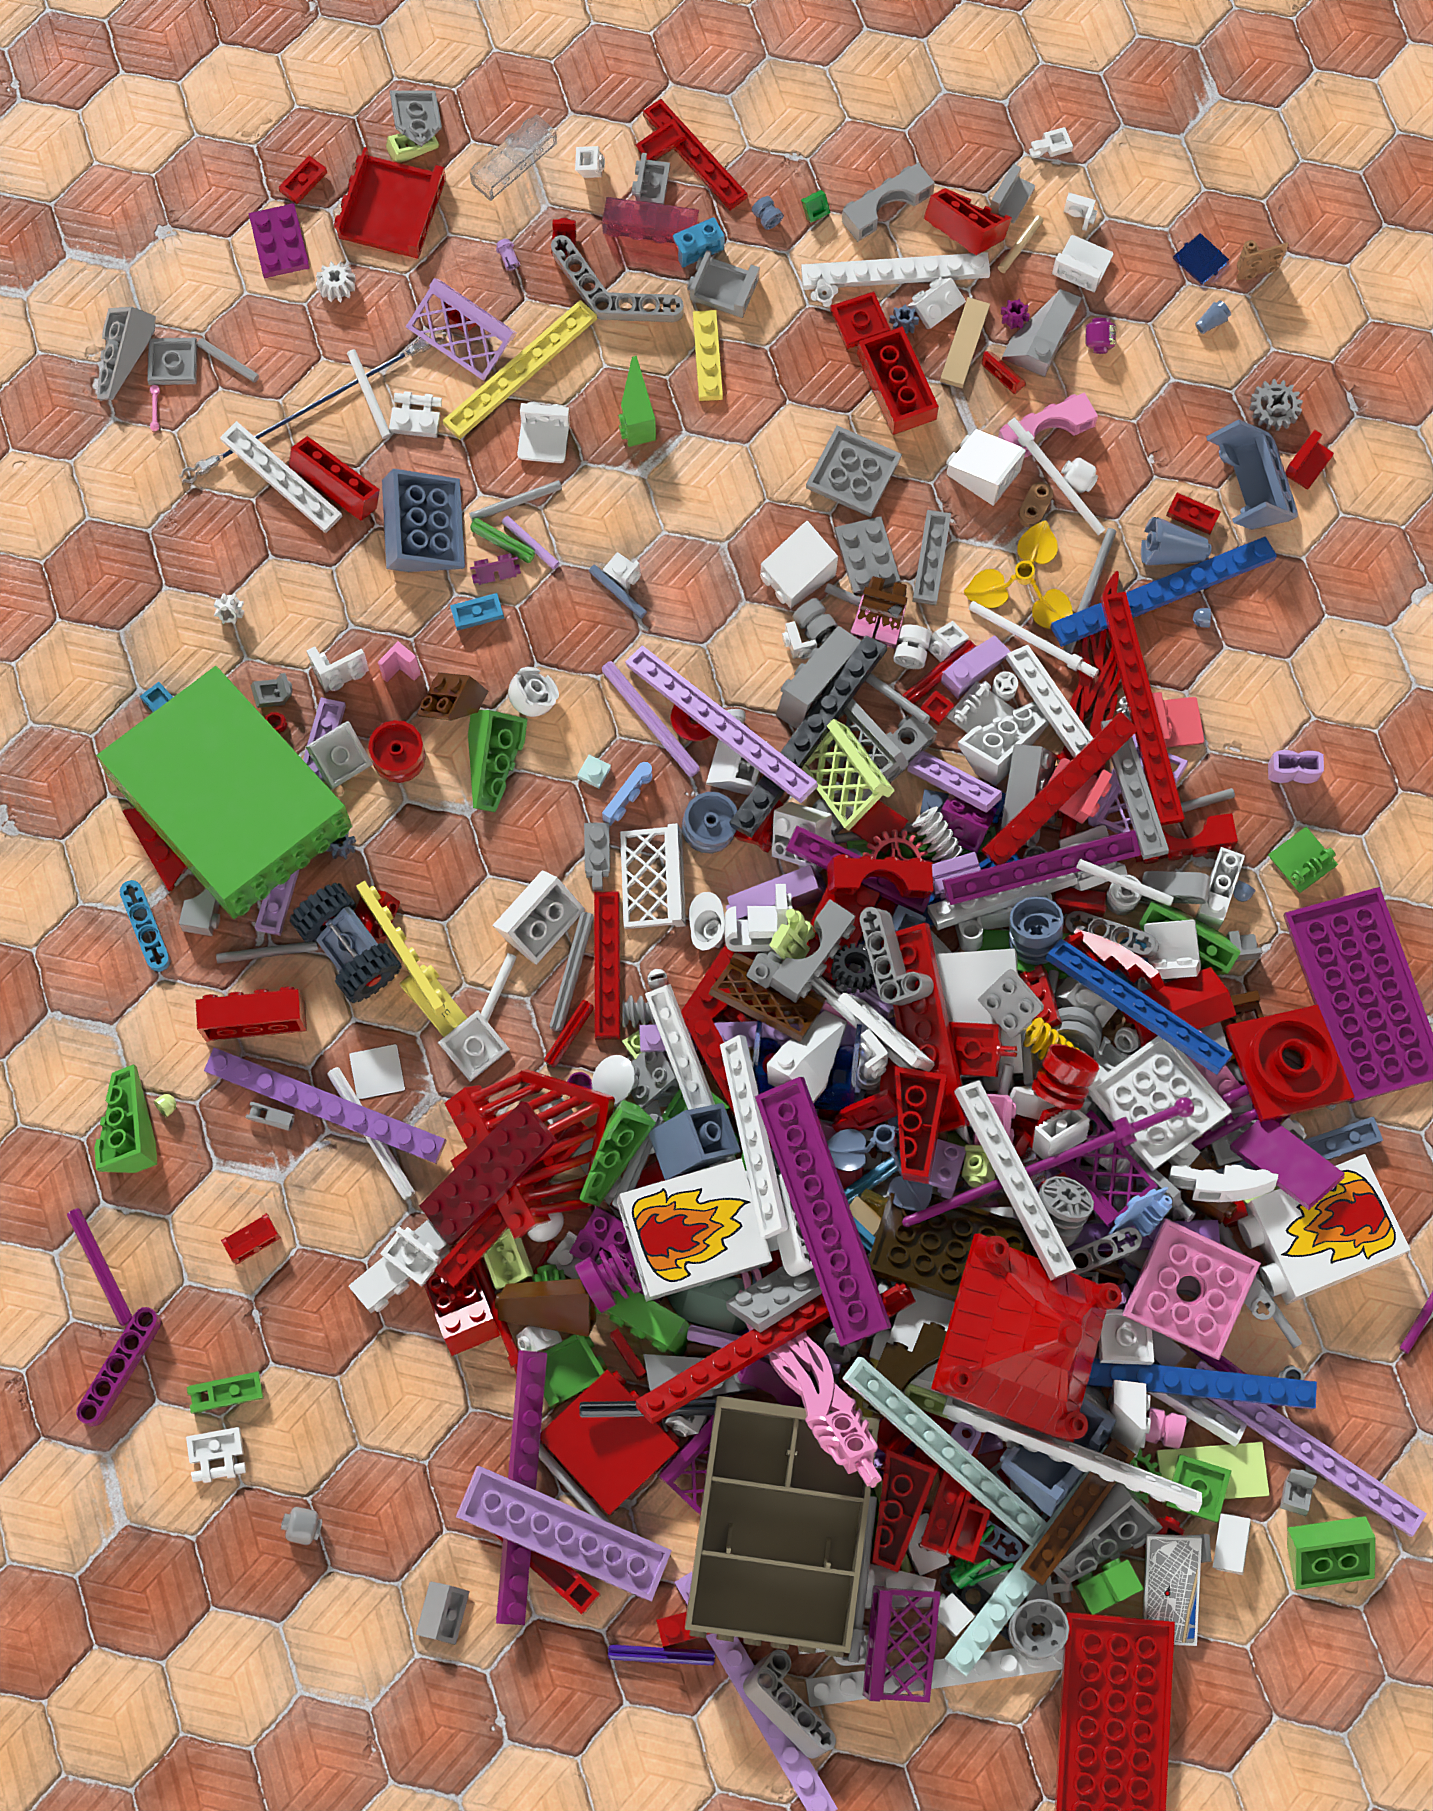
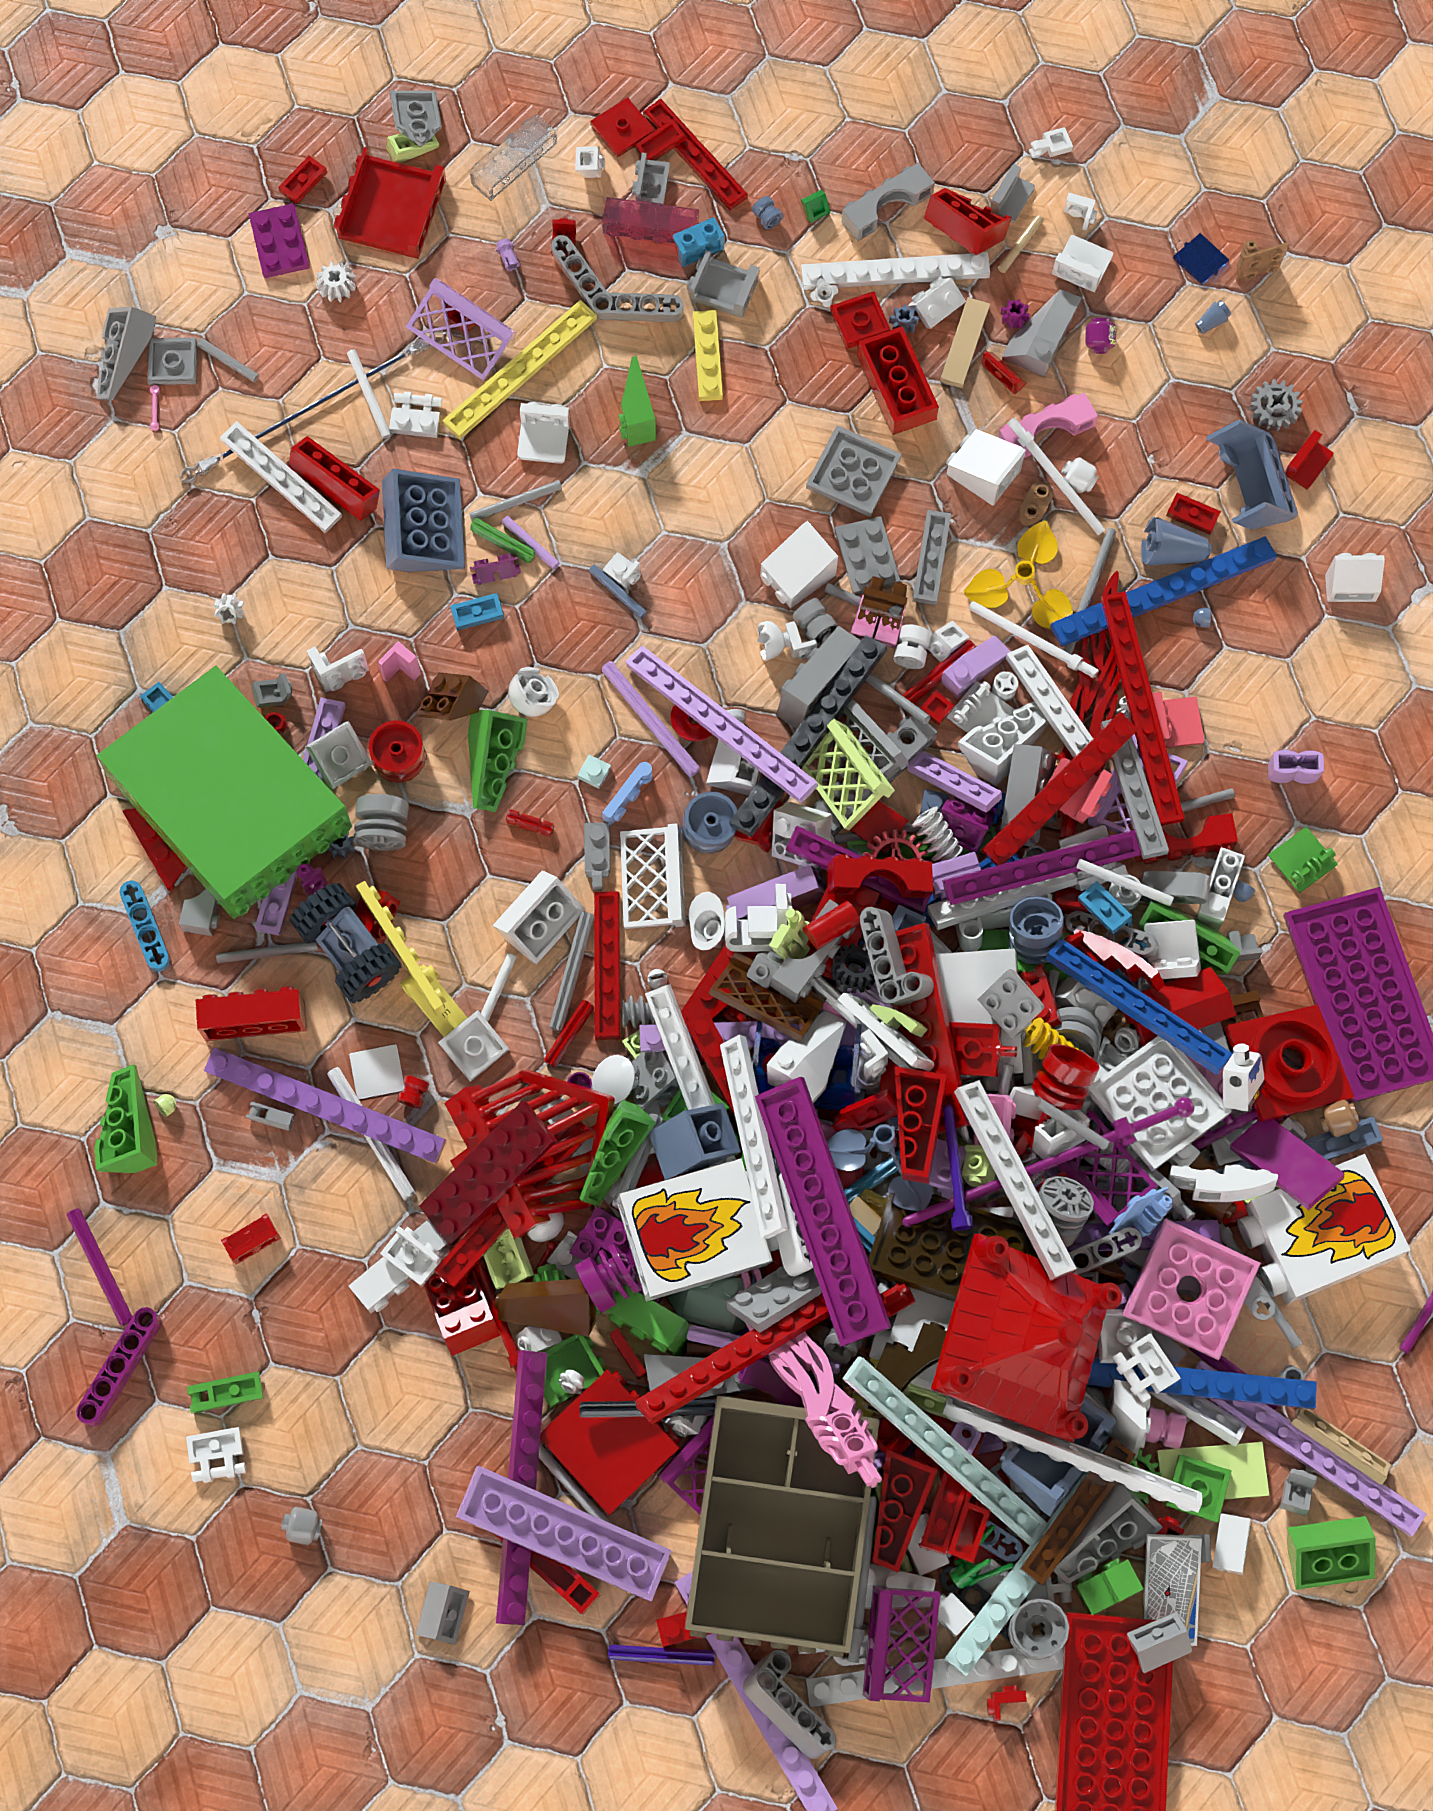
none -> magenta hinge [297,864,328,897]
none -> light grey wheel [353,794,409,851]
none -> red wheel [397,1076,430,1109]
none -> red axle [506,809,554,837]
none -> white plate [558,1370,585,1394]
none -> red plate [590,97,655,158]
none -> white hair [757,621,785,661]
none -> red brick [803,901,860,950]
none -> yellowish green slope [869,1005,928,1037]
none -> dark purple piece [943,1105,973,1231]
none -> red bracket [987,1685,1027,1721]
none -> light grey bar [1037,1099,1110,1151]
none -> dark azure panel [1078,881,1132,935]
none -> white plate [1112,1333,1181,1403]
none -> light grey panel [1127,1612,1192,1673]
none -> white torso [1223,1044,1265,1111]
none -> tan tile [1291,1408,1392,1485]
none -> medium nougat head [1320,1100,1360,1137]
none -> white slope [1325,553,1385,602]

